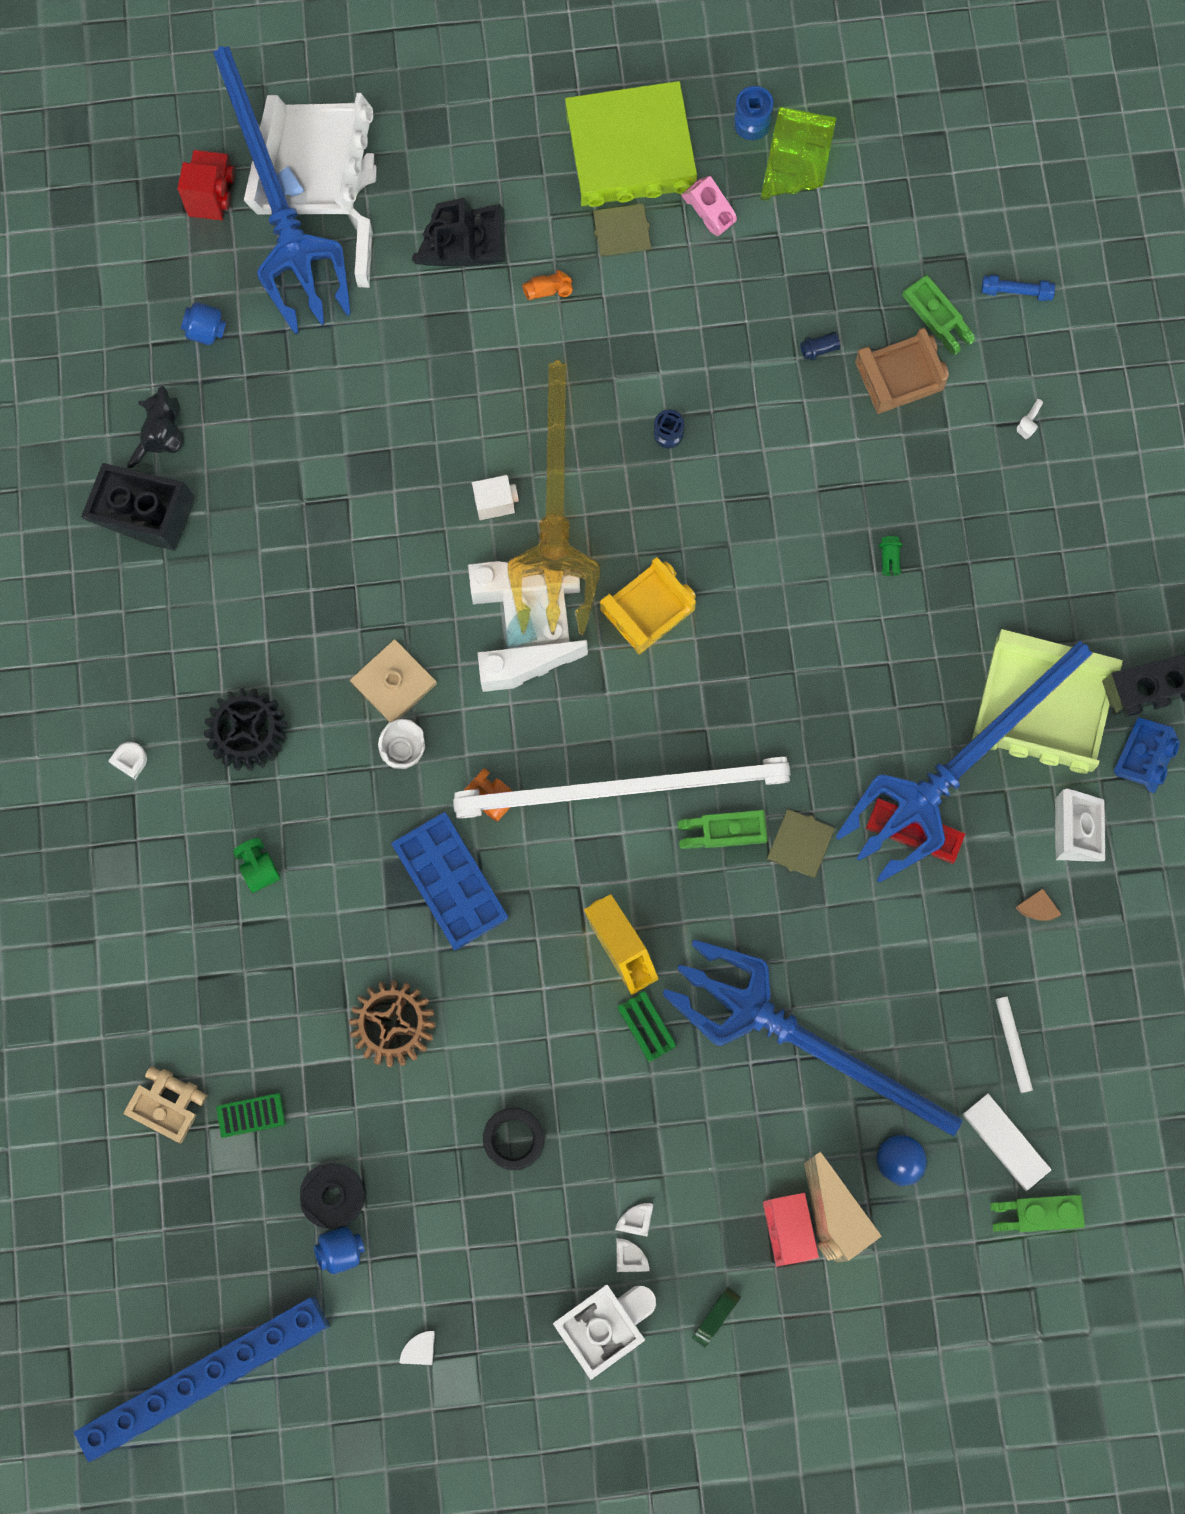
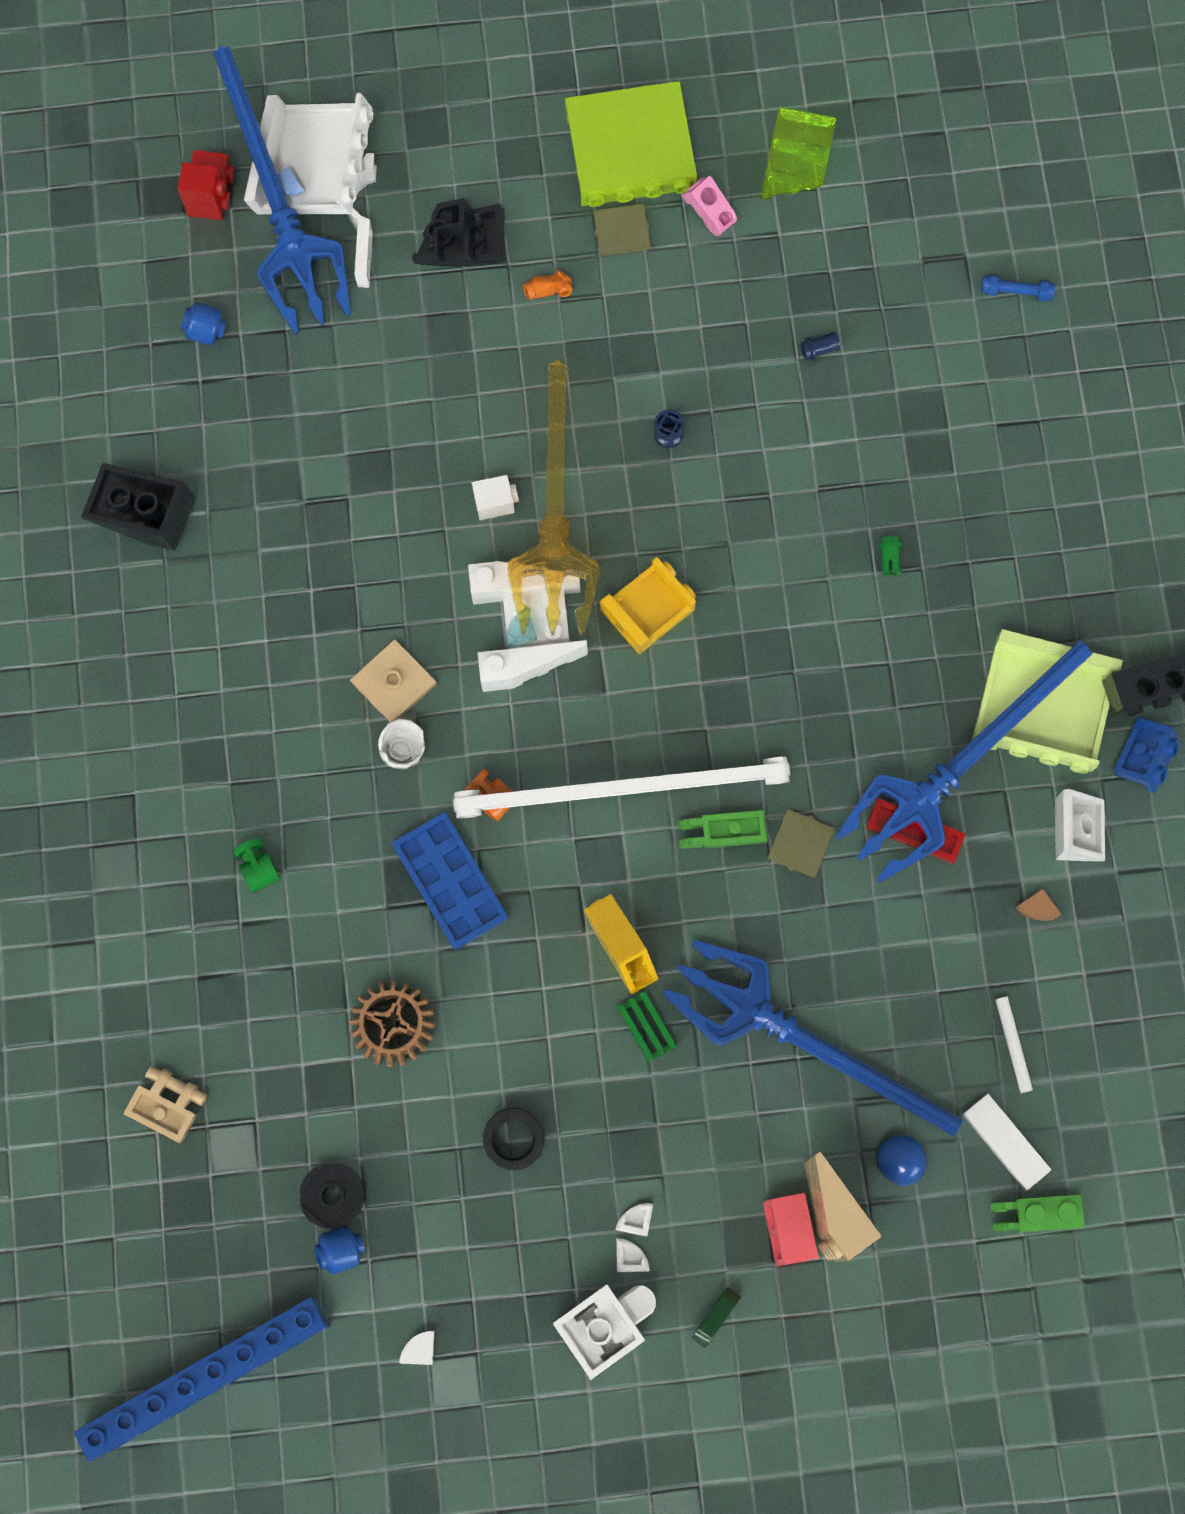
white tile [108,742,147,780] -> none
black animal [127,386,184,469] -> none
black gear [204,688,288,771] -> none
green tile [216,1093,286,1139] -> none
blue wheel [734,86,774,140] -> none
medium nougat panel [855,327,949,414] -> none
bright green hinge [902,275,975,355] -> none
white hand [1016,399,1043,440] -> none

